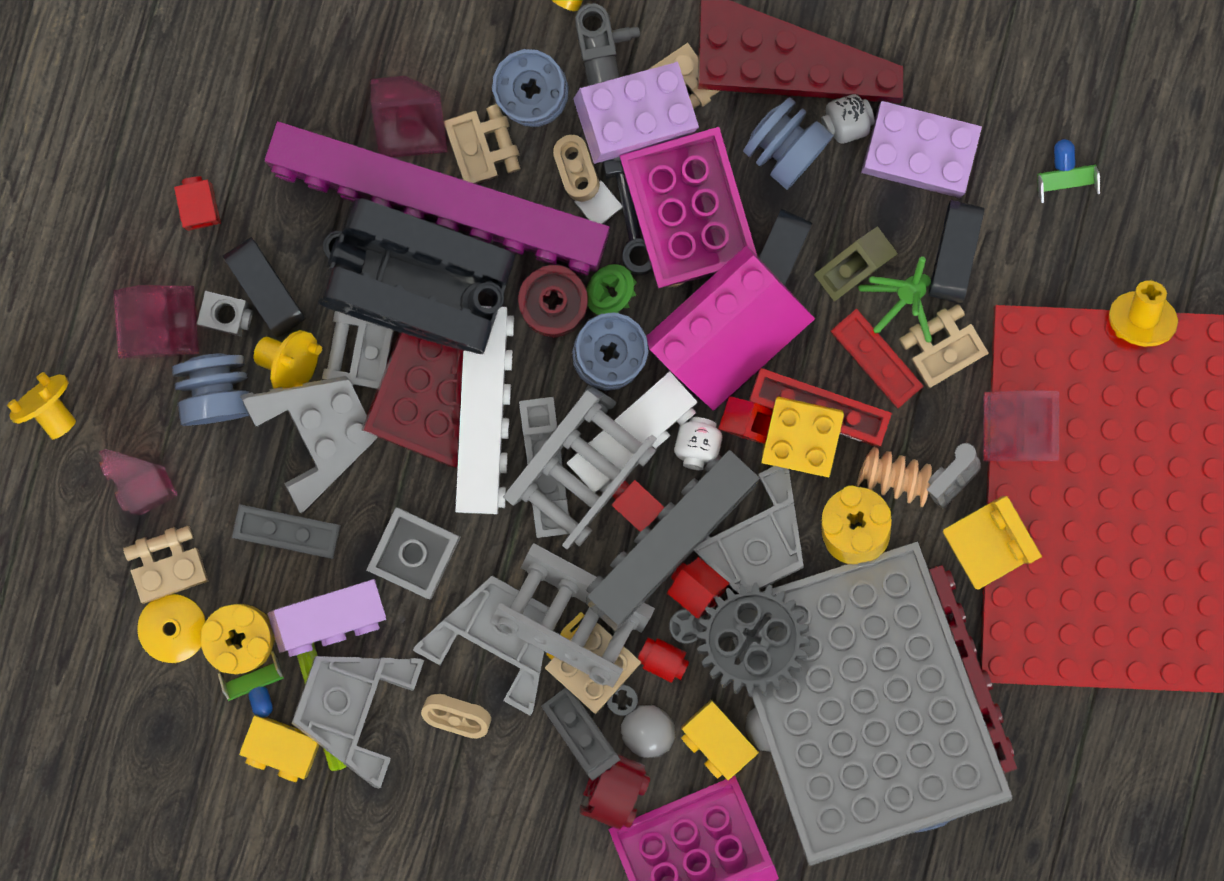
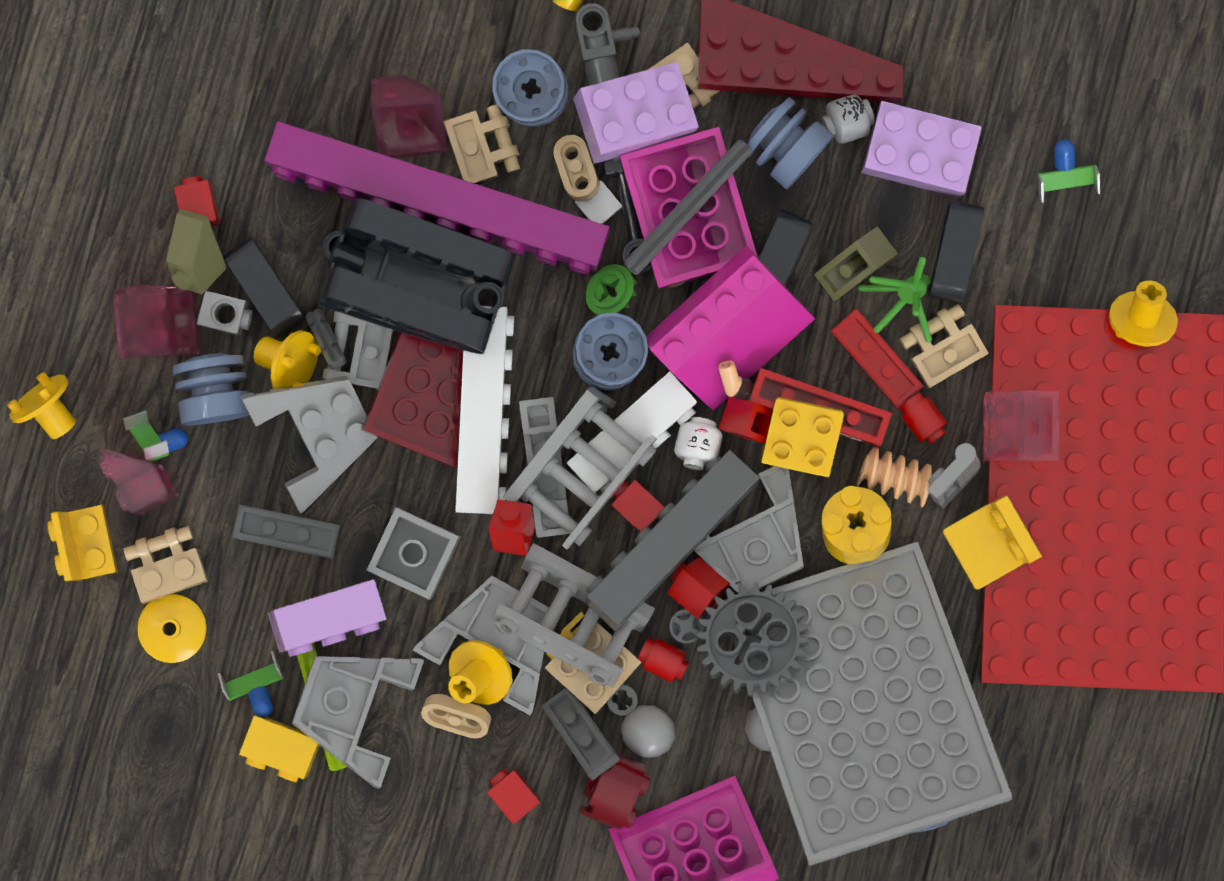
yellow brick [201,604,275,674] -> none
dark red brick [518,265,588,337] -> none
yellow brick [681,700,759,781] -> none
dark red wing [928,565,1017,773] -> none
none -> yellow bracket [48,505,118,581]
none -> piece [123,410,188,462]
none -> olive slope [166,209,227,294]
none -> dark grey axle [306,309,346,369]
none -> yellow piece [448,640,512,705]
none -> red brick [487,768,541,825]
none -> red brick [489,499,535,556]
none -> dark grey axle [624,140,752,275]
none -> light nougat arm [718,360,754,400]
none -> red brick [898,392,948,445]

